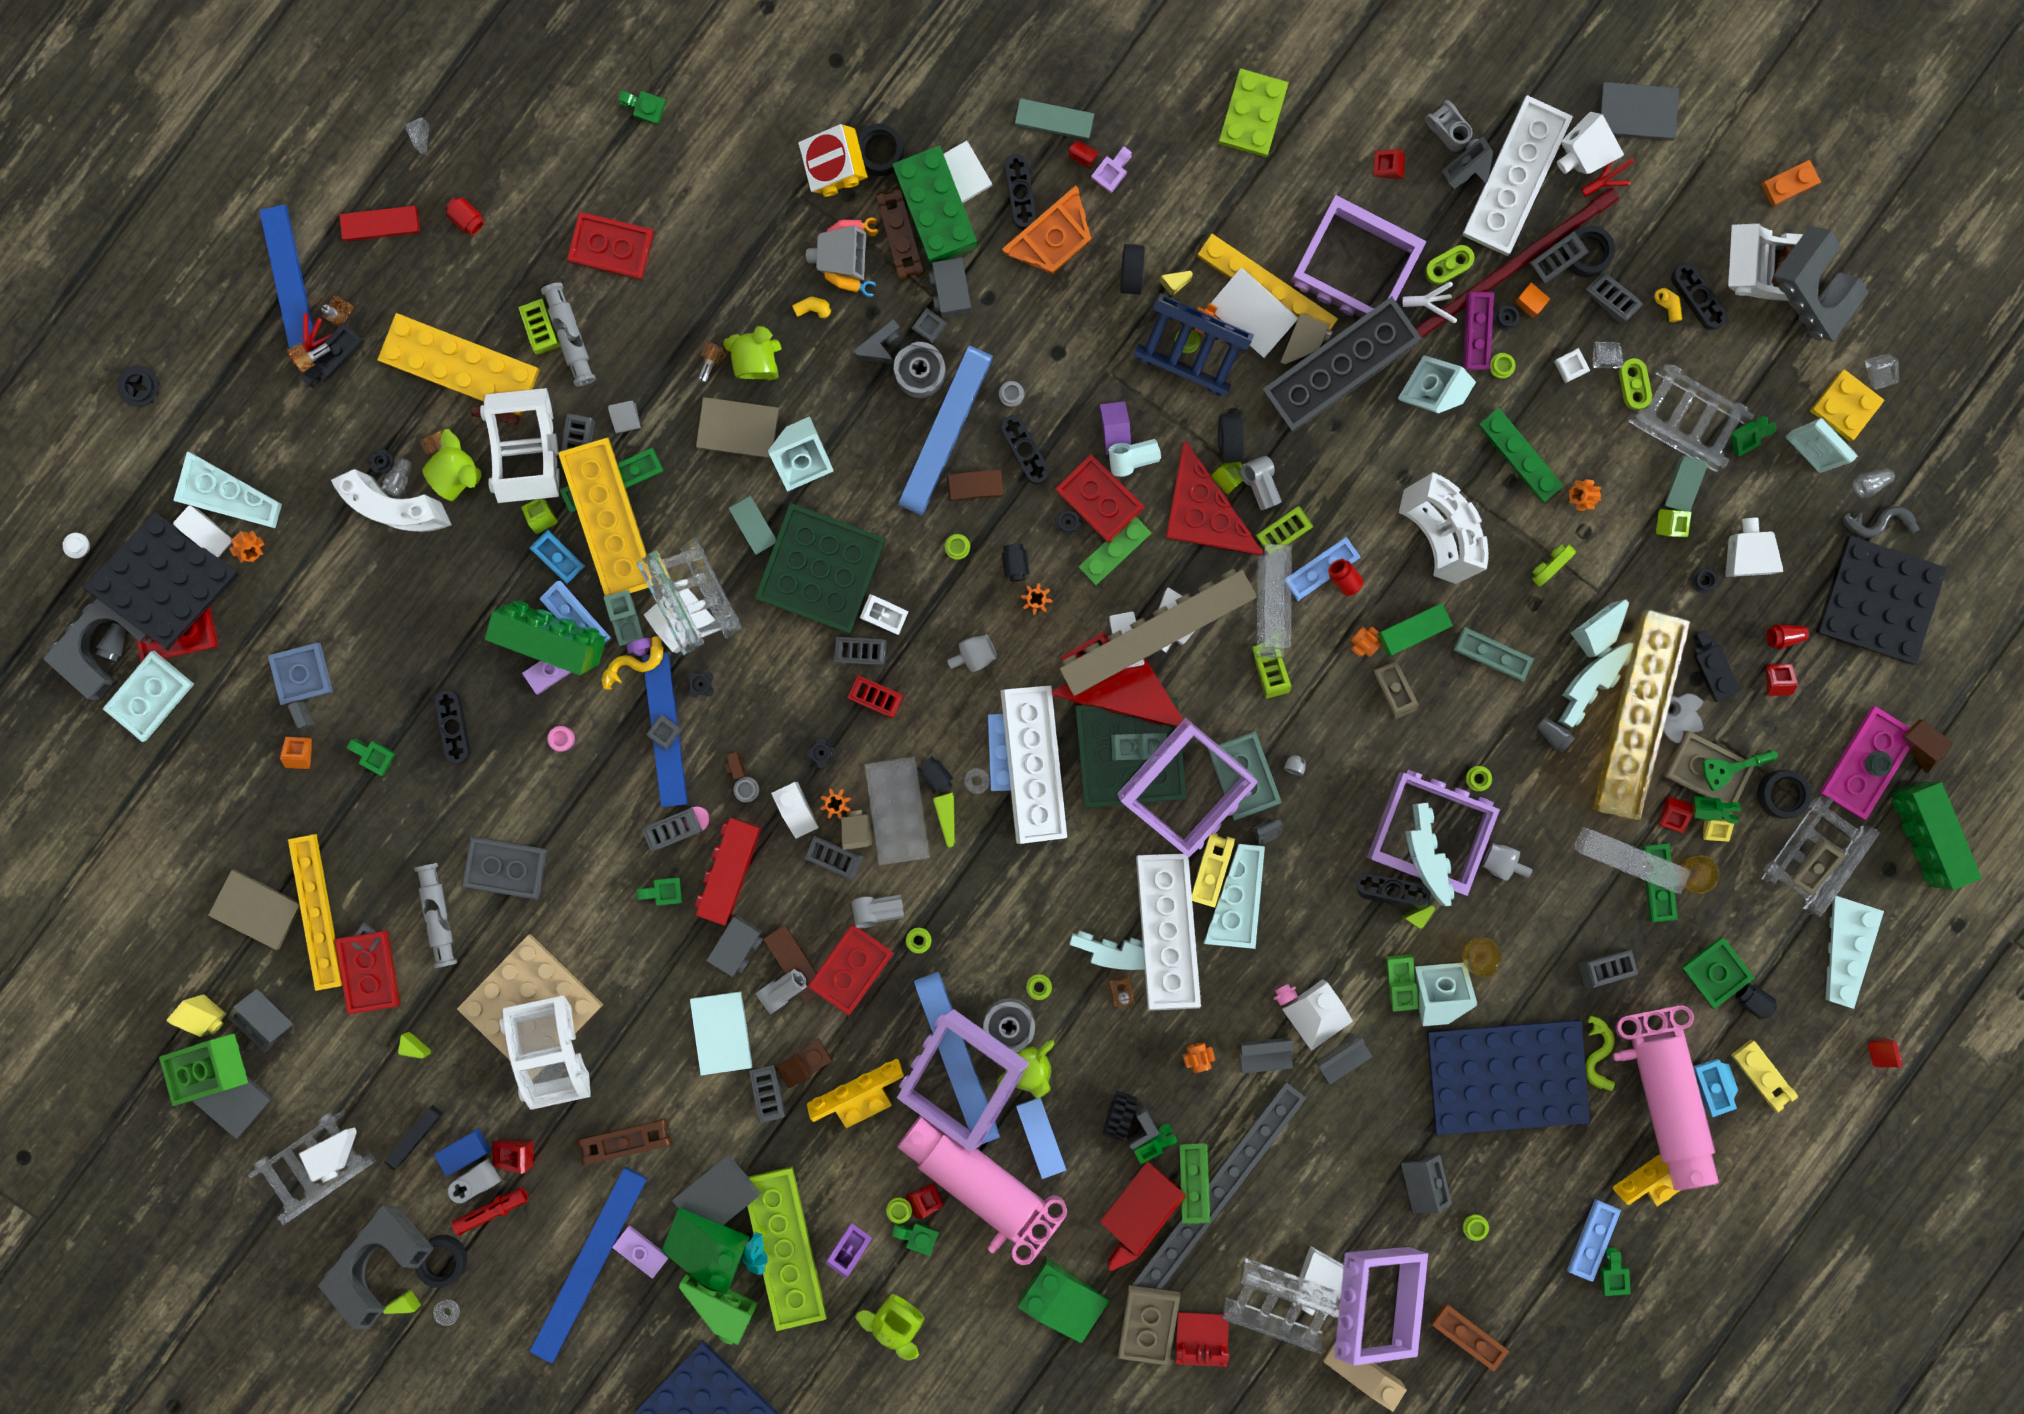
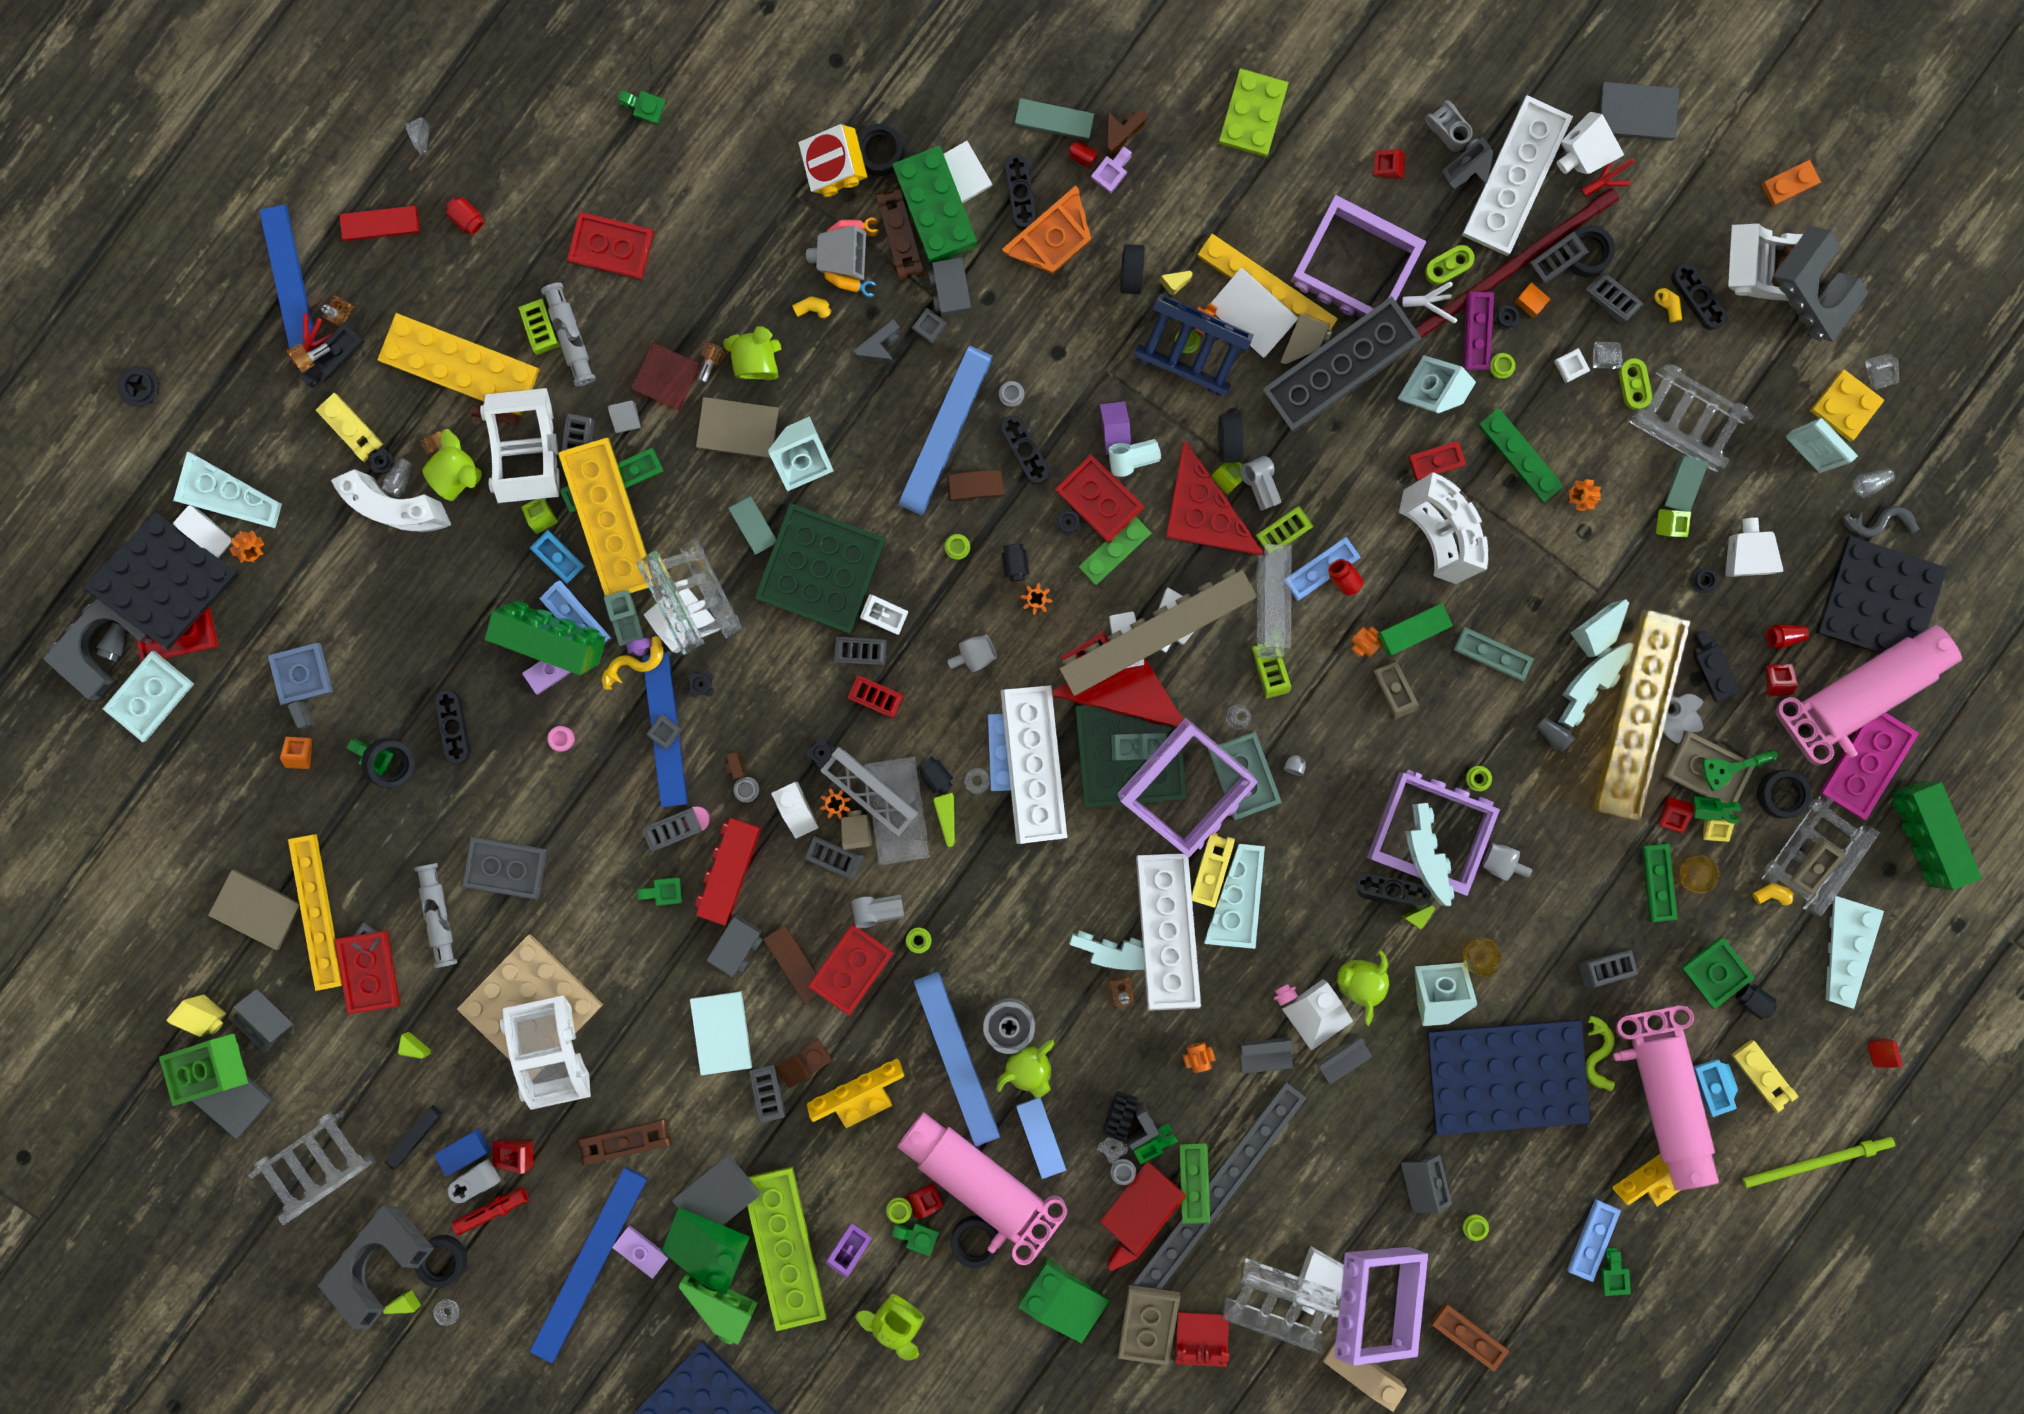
white plate [63,533,90,559] -> none
white slope [299,1127,357,1183] -> none
teal piece [742,1232,768,1275] -> none
light grey piece [755,969,807,1015] -> none
light grey brick [894,342,946,398] -> none
lavender window [897,1009,1029,1153] -> none
lime plate [1026,974,1052,1000] -> none
dark grey slope [1251,818,1283,845] -> none
bright green slope [1386,954,1419,1012] -> none
lime plate [1532,544,1576,587] -> none
clear fence [1572,826,1691,895] -> none
green plate [1731,415,1776,457] -> none
plate [1865,751,1892,777] -> none
reddish brown slope [1902,719,1954,773] -> none
none -> light yellow plate [316,393,383,462]
none -> black tyre [361,738,415,789]
none -> clear red plate [632,343,700,411]
none -> light grey fence [820,747,919,837]
none -> black tyre [951,1216,999,1268]
none -> clear plate [1098,1137,1129,1164]
none -> reddish brown slope [1107,109,1148,158]
none -> light grey plate [1110,1159,1136,1185]
none -> clear cone [1226,704,1252,729]
none -> lime piece [1337,951,1389,1026]
none -> red plate [1408,441,1466,481]
none -> lime bar [1742,1137,1895,1188]
none -> yellow arm [1752,883,1793,905]
none -> bright pink piece [1776,625,1962,765]

